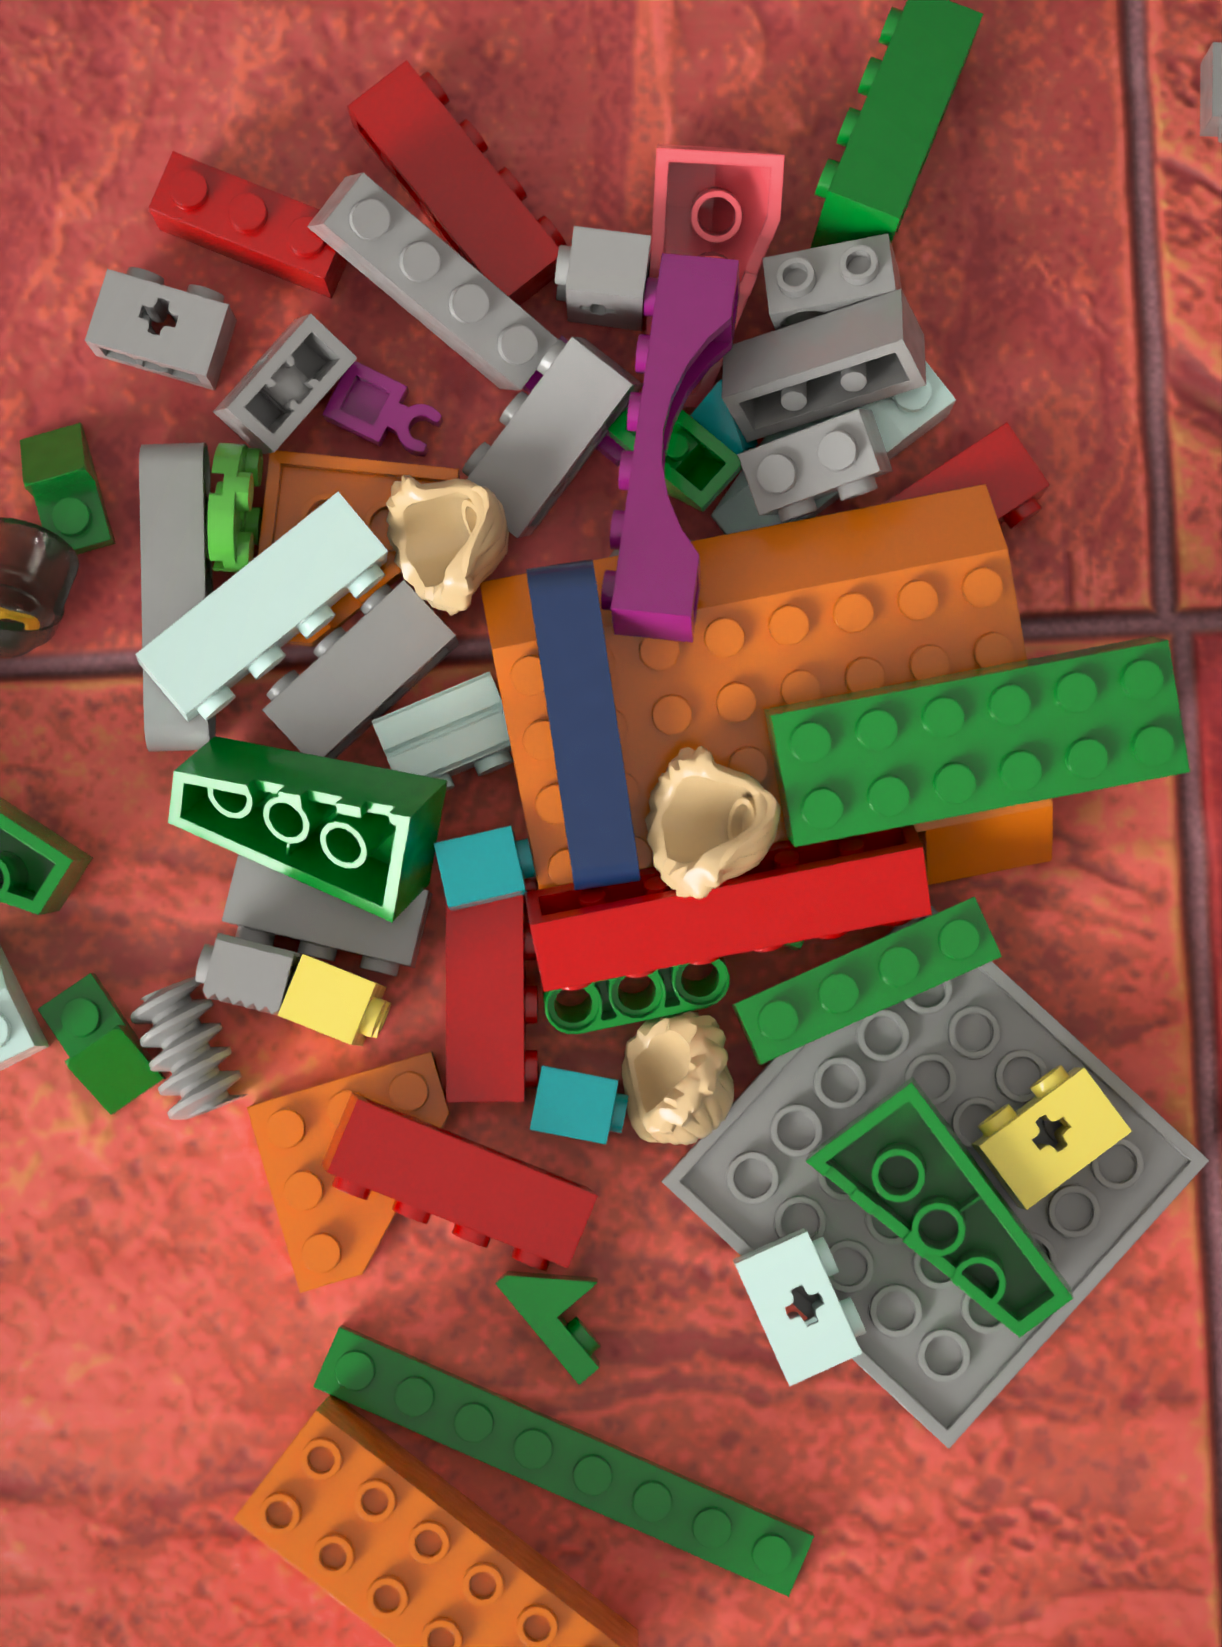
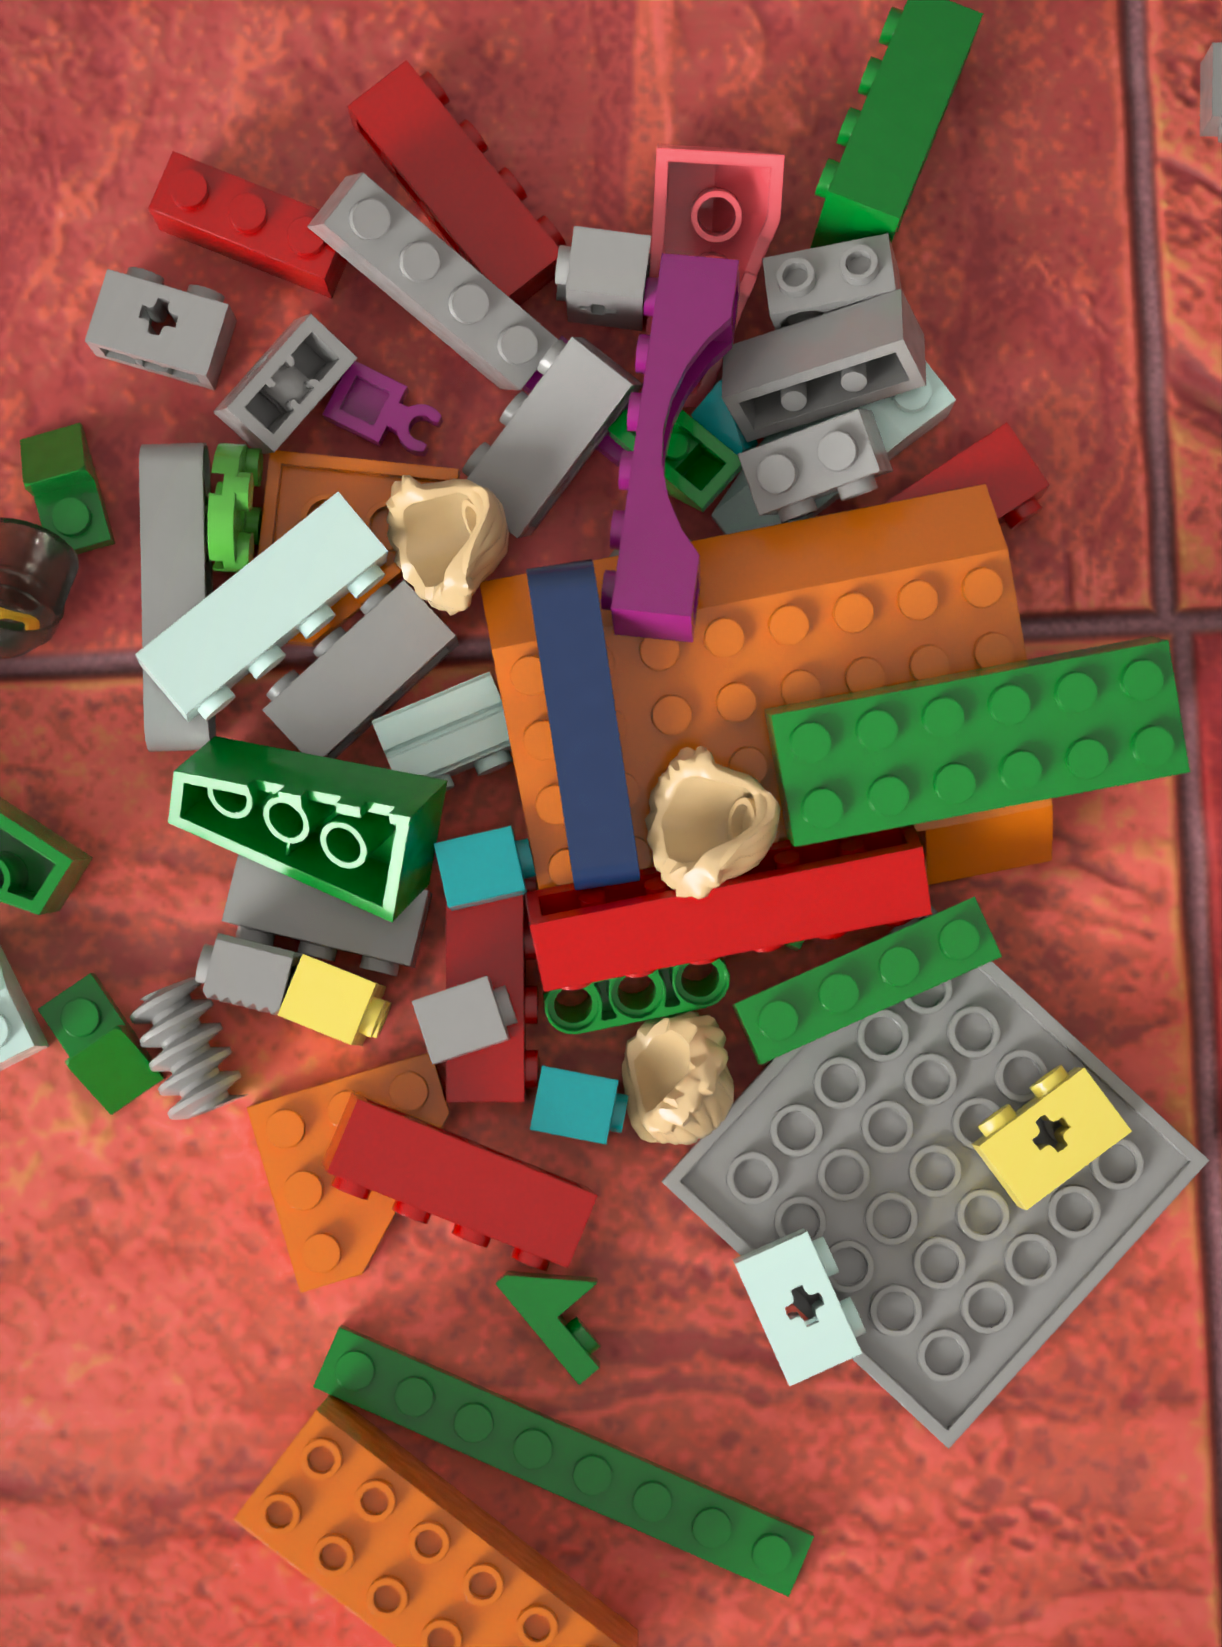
green wedge [805,1077,1074,1338] -> none
none -> light grey brick [412,976,518,1064]

